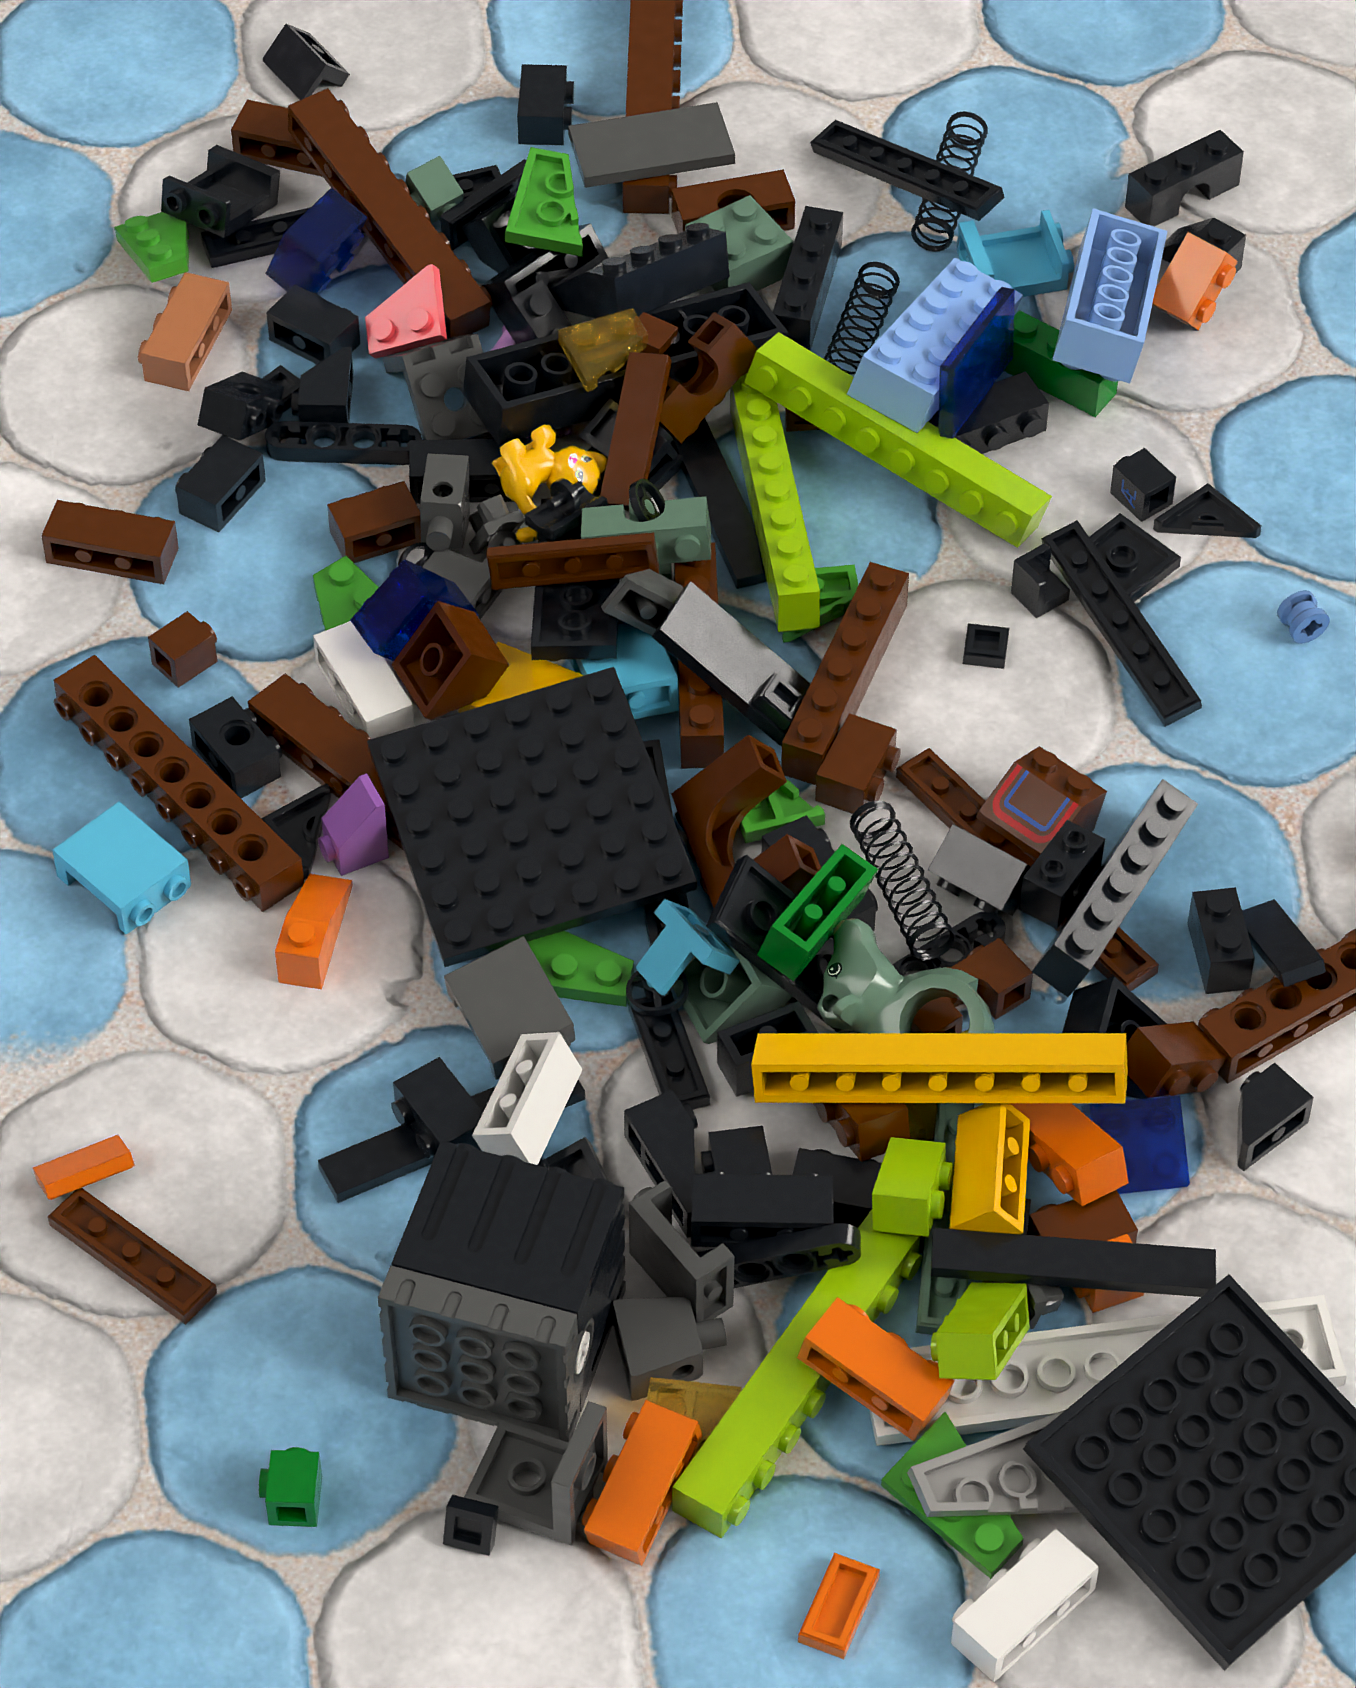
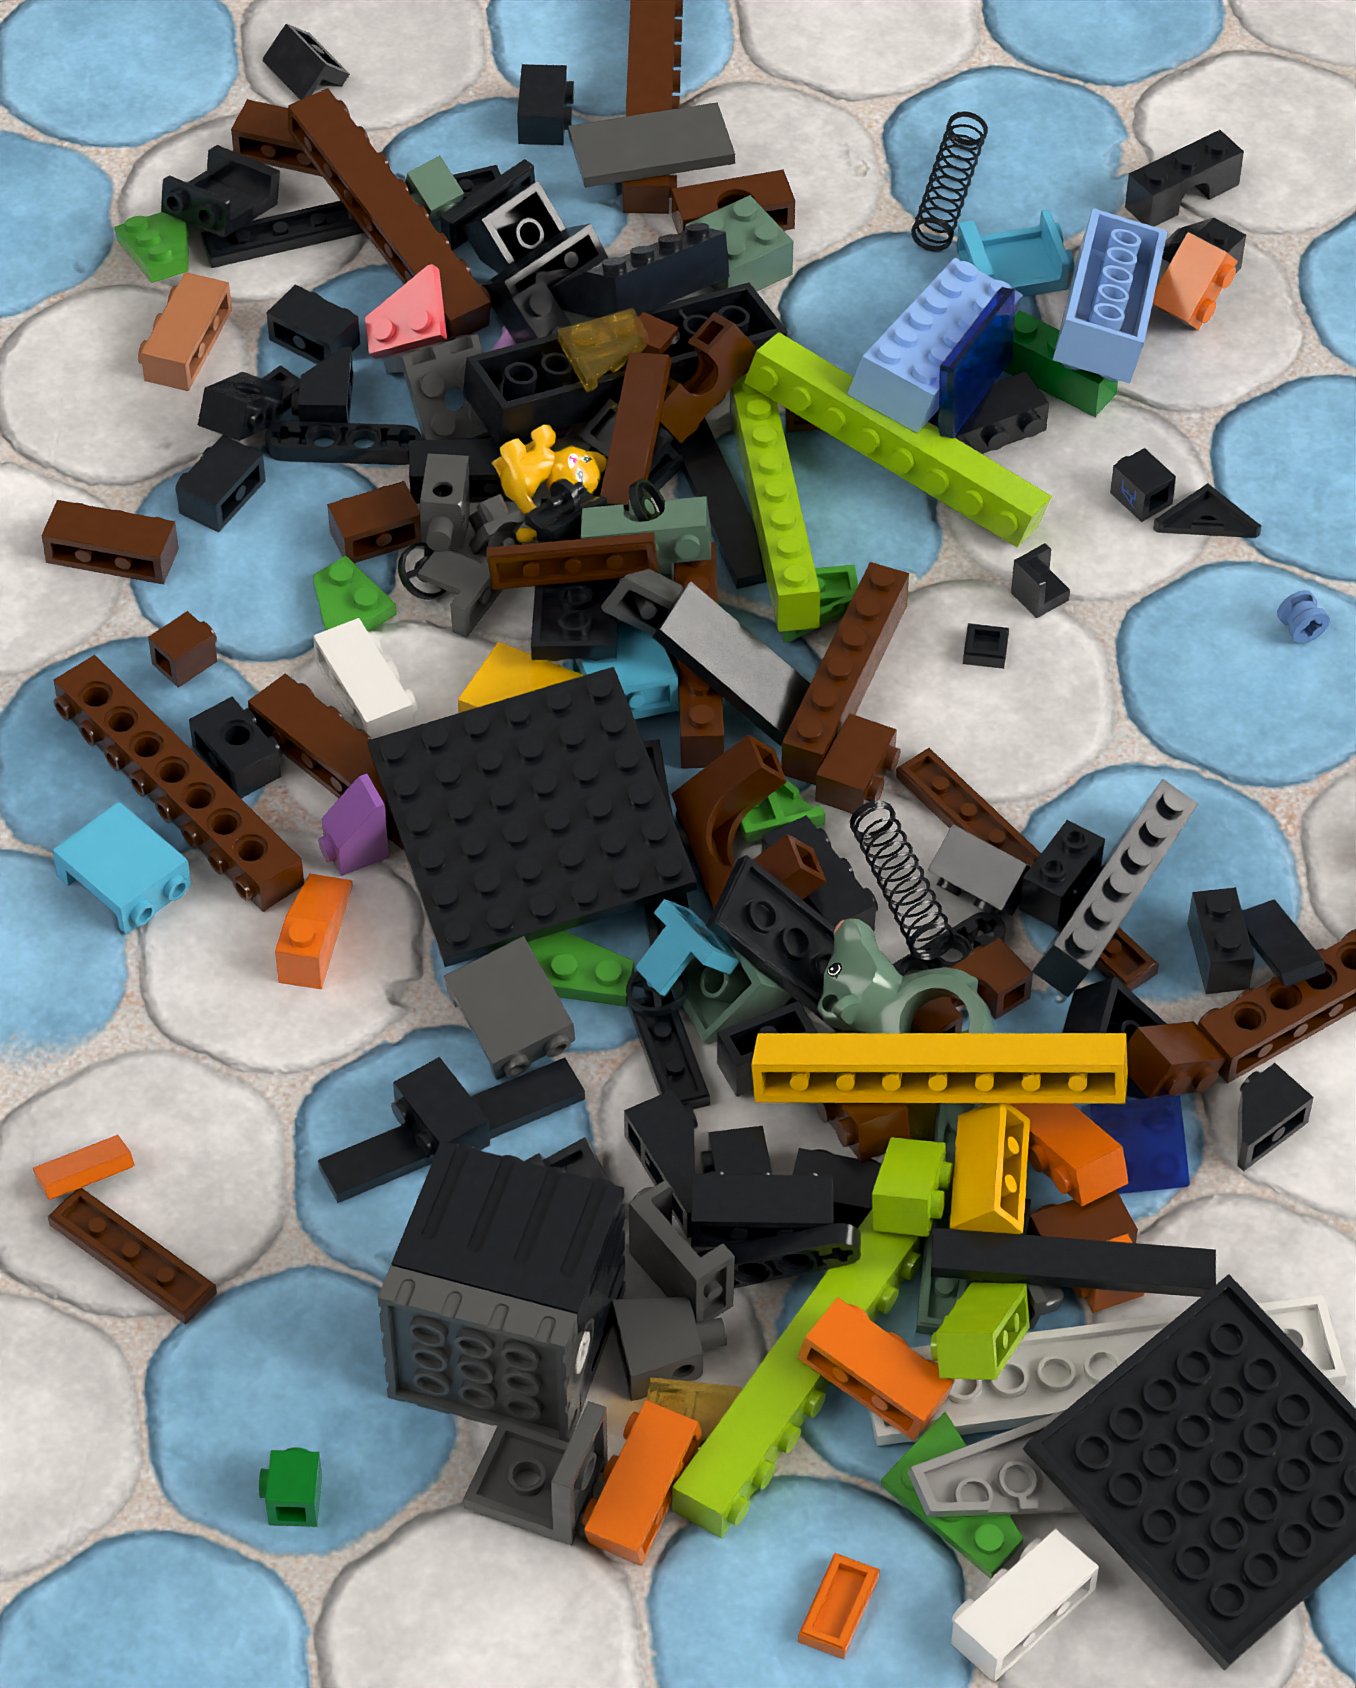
black tile [261,783,331,880] -> none
clear blue brick [265,187,368,295] -> none
clear blue brick [350,559,479,661] -> none
reddish brown slope [391,601,509,720] -> none
black plate [443,1494,499,1556] -> none
white brick [472,1032,582,1165] -> none
bright green wing [505,147,583,256] -> none
black tile [751,672,804,731] -> none
green brick [757,844,878,982] -> none
black brick [773,206,843,351] -> none
black tile [810,120,1005,221] -> none
black piece [823,262,900,374] -> none
reddish brown slope [976,746,1107,859] -> none
black tile [1041,520,1202,727] -> none
black tile [1089,513,1181,602] -> none

